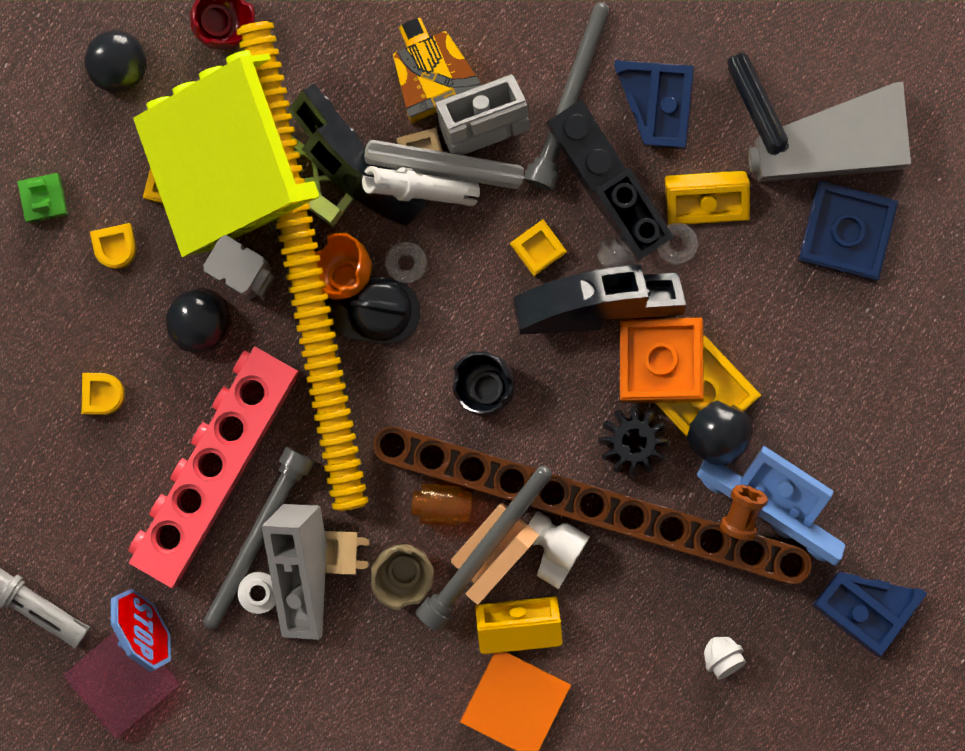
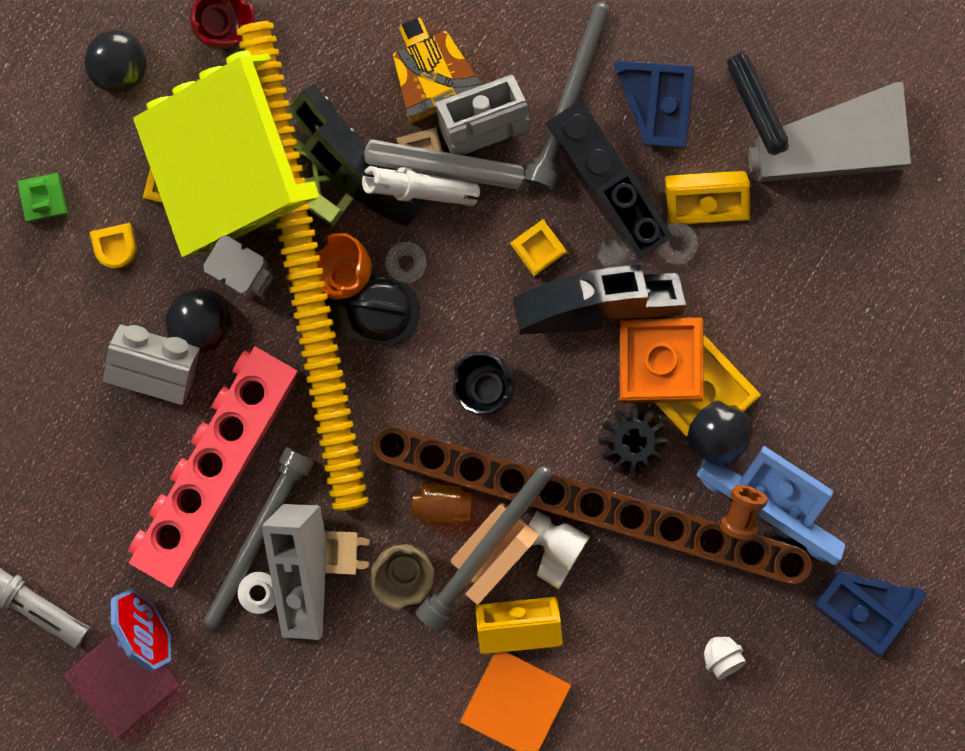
yellow tile [81,373,125,415] -> none
dark blue tile [797,181,899,281] -> none
none -> light grey brick [103,324,200,405]

